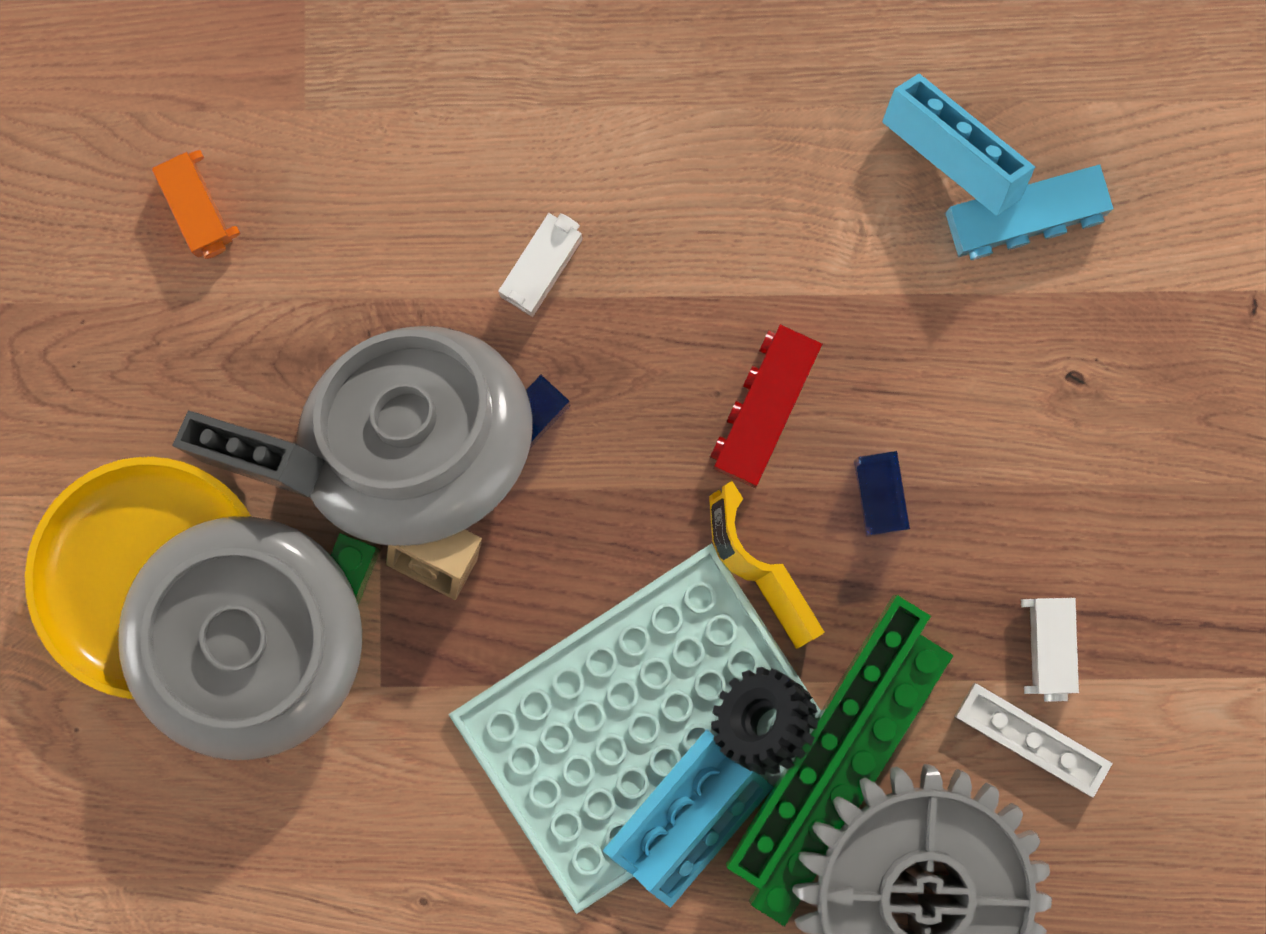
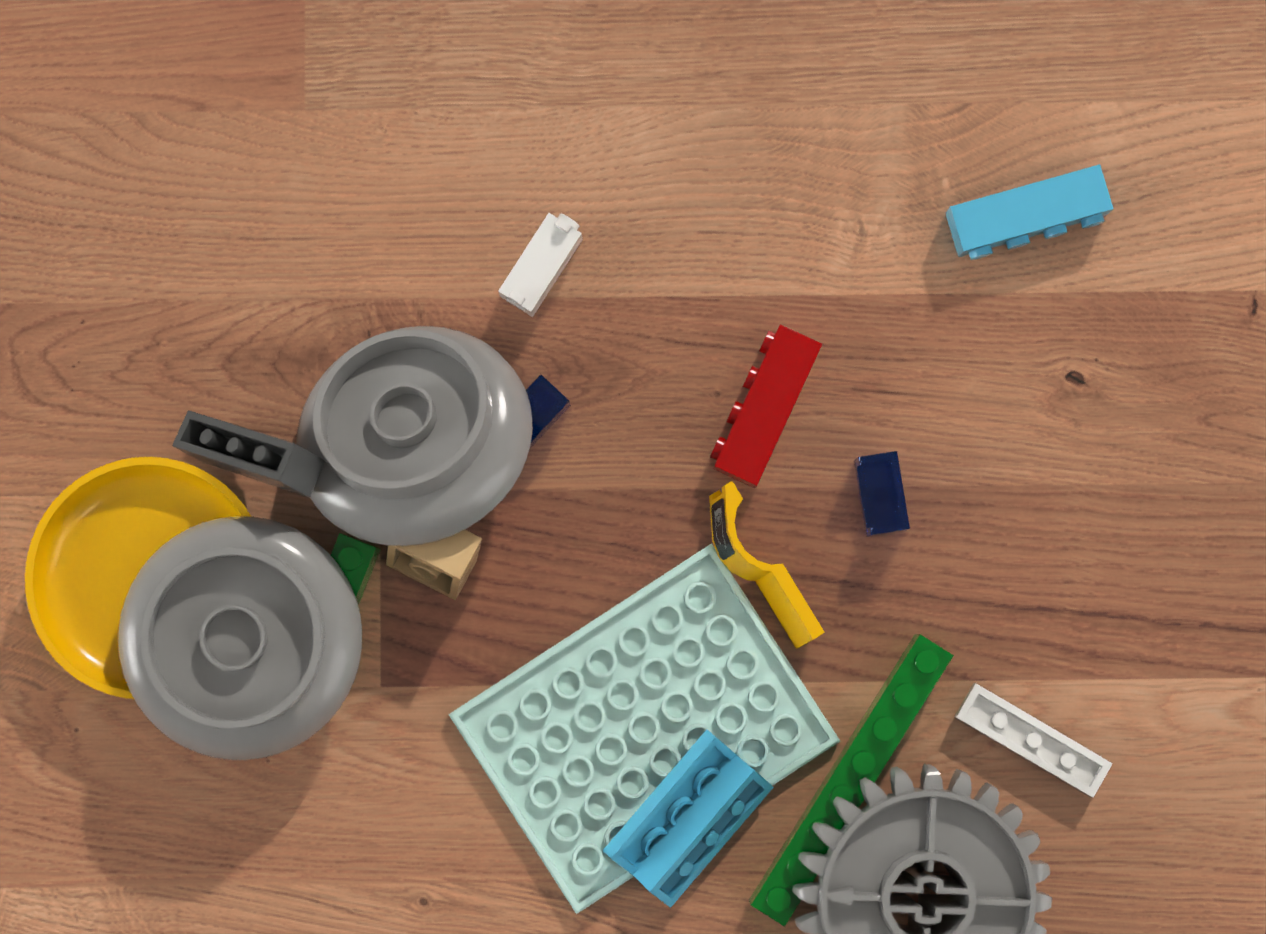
orange brick [151,150,240,259] -> none
black tyre [711,667,818,775] -> none
green brick [725,595,931,890] -> none
medium azure brick [882,73,1035,216] -> none
white brick [1021,598,1079,702] -> none

